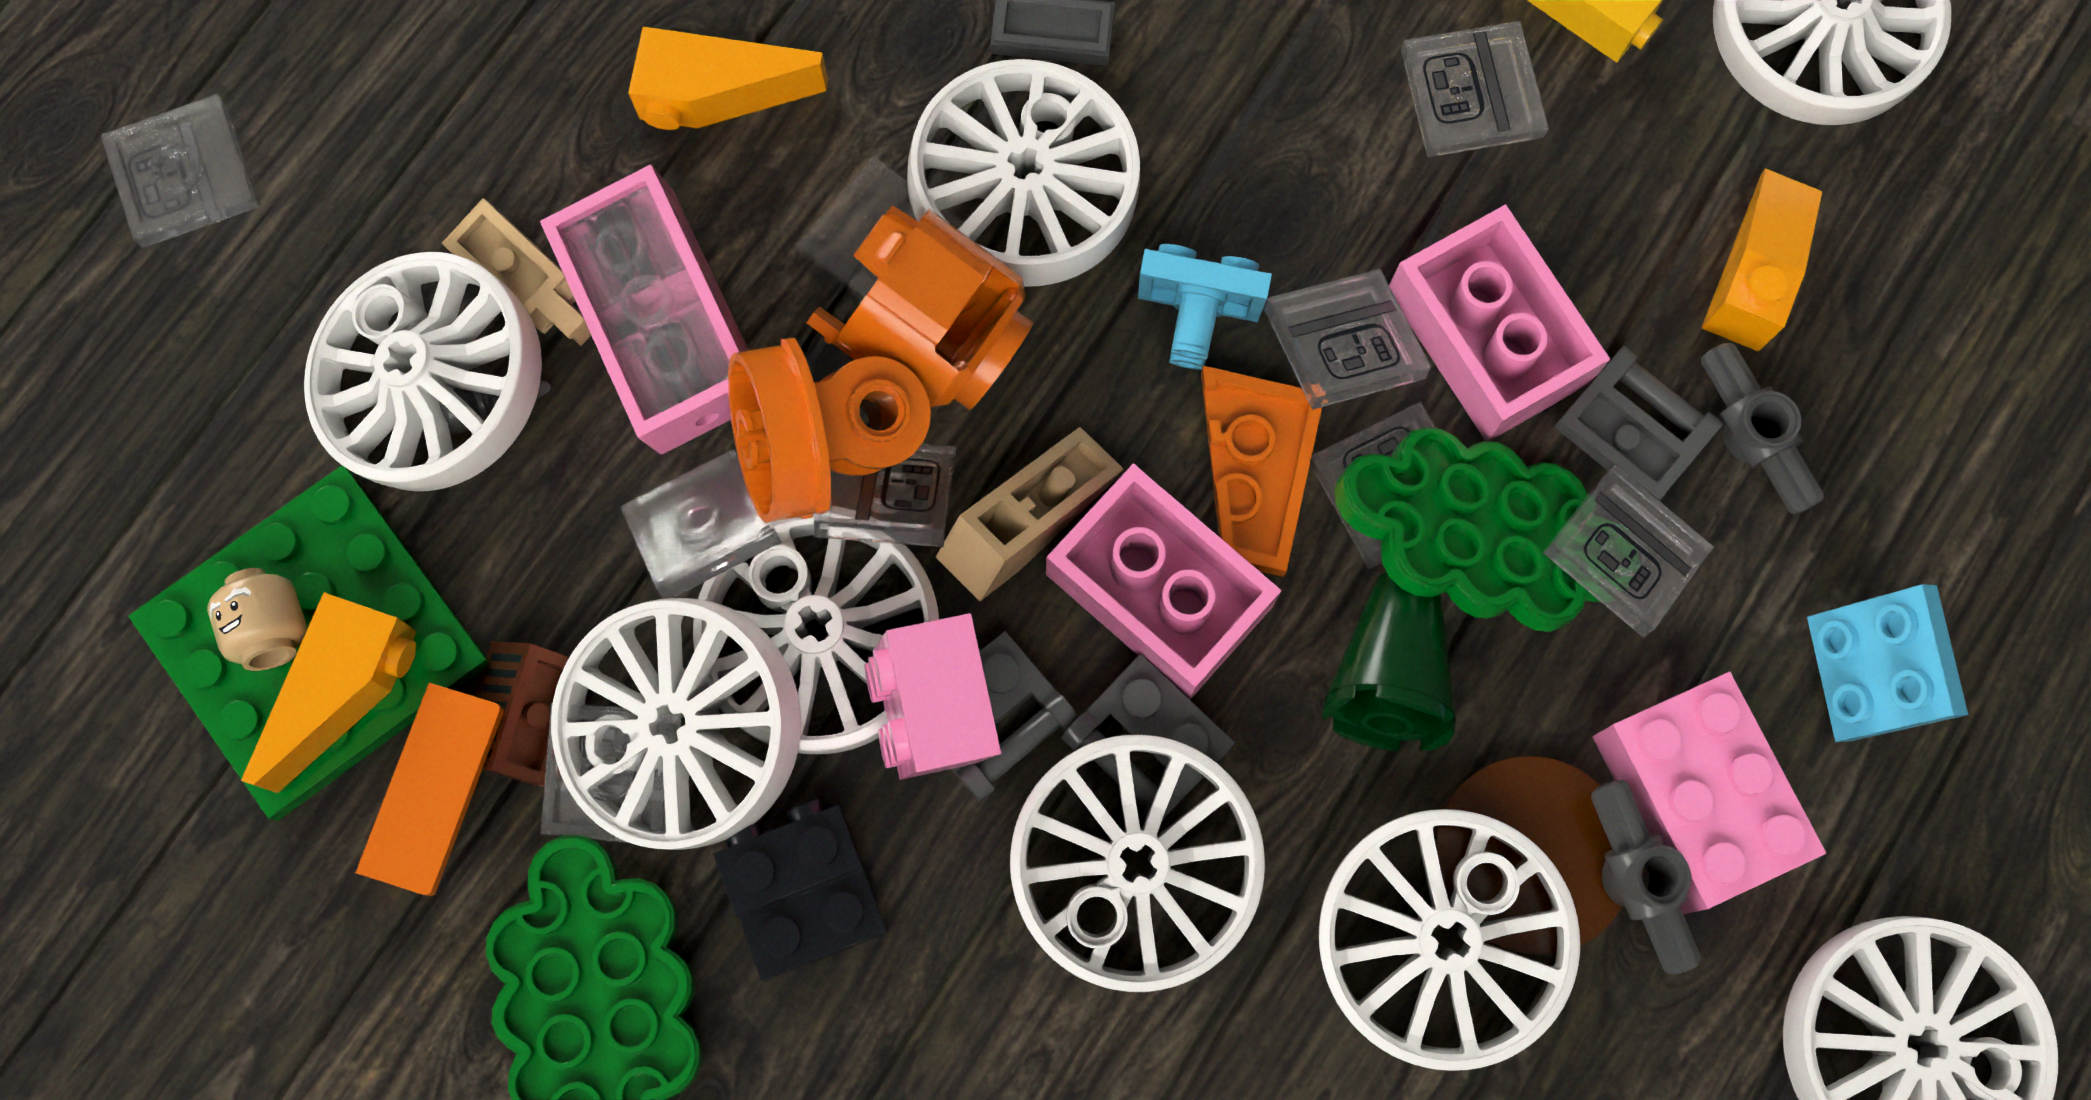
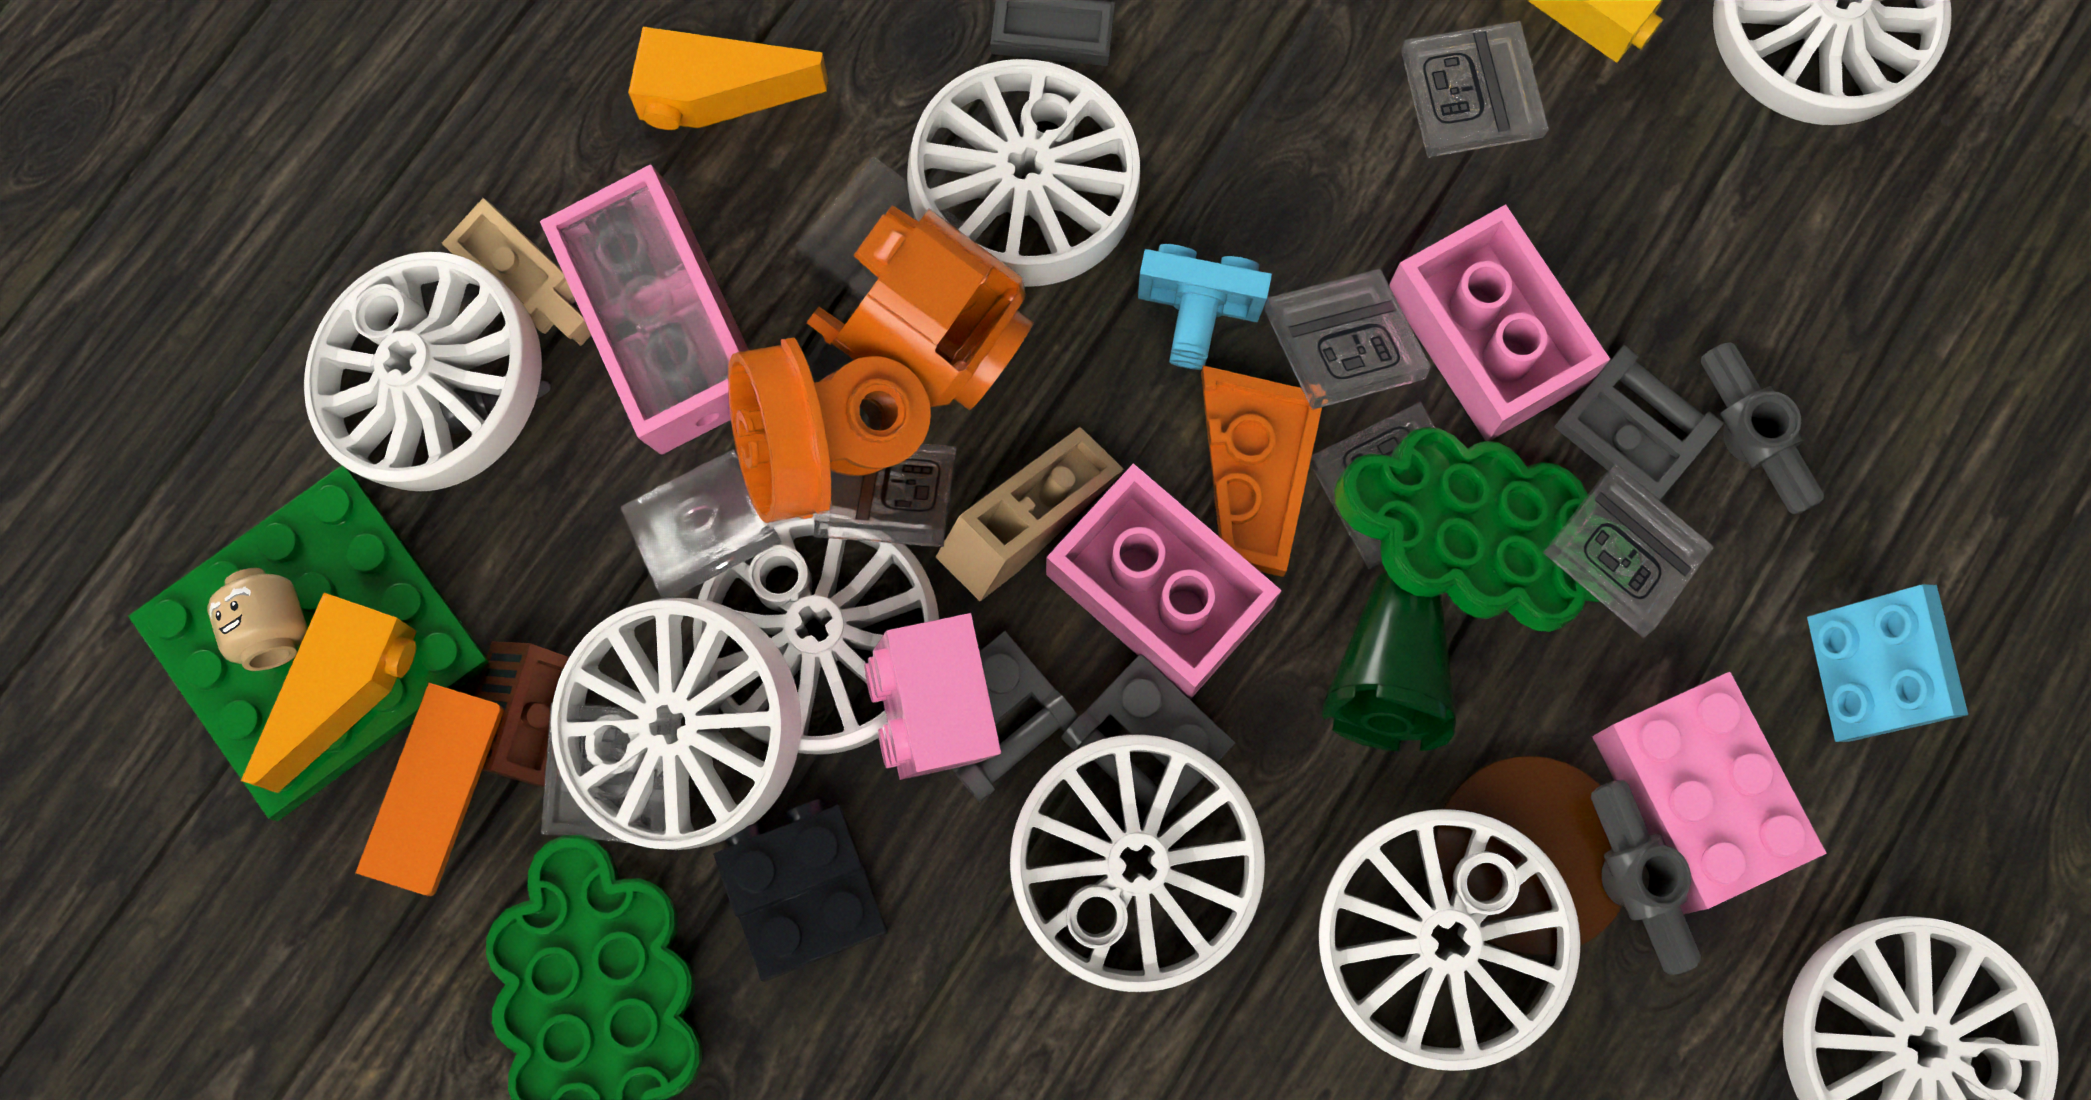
clear tile [101,94,259,248] -> none
light orange slope [1701,168,1822,352] -> none

